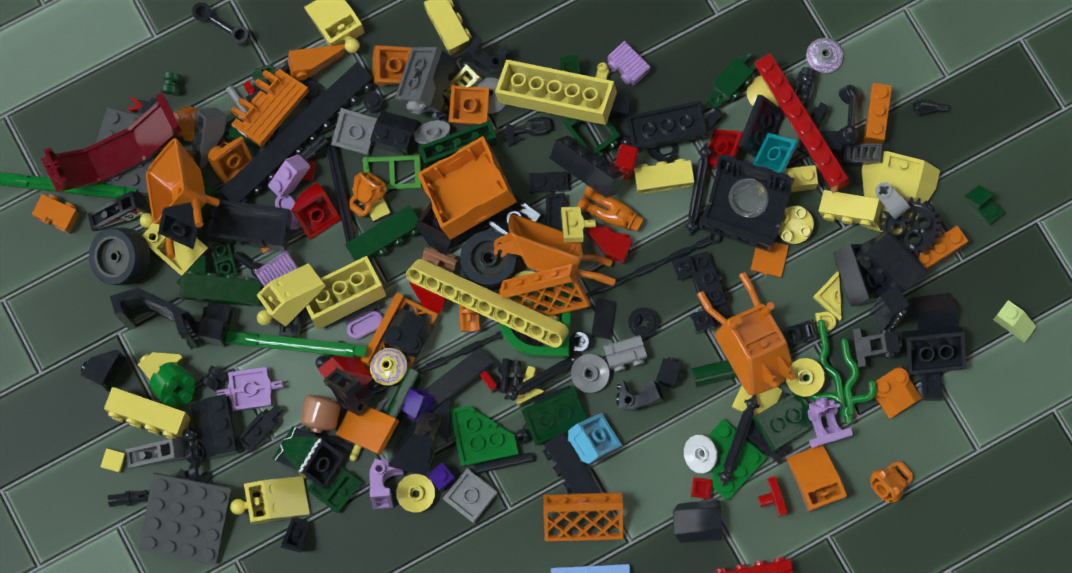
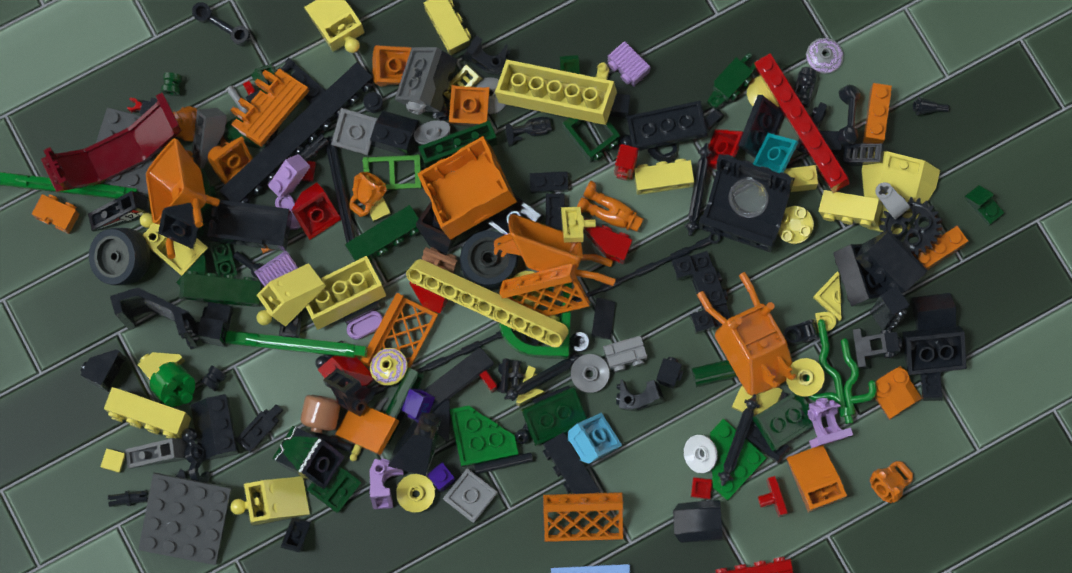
lavender plate [217,367,283,411] -> none
orange slope [288,44,345,80] -> none
black slope [382,308,435,360] -> none
orange hips [459,304,480,332] -> none
black brick [549,135,624,198] -> none
black gear [628,307,659,338] -> none
orange piece [750,242,789,278] -> none
yellowish green slope [993,300,1036,343] -> none

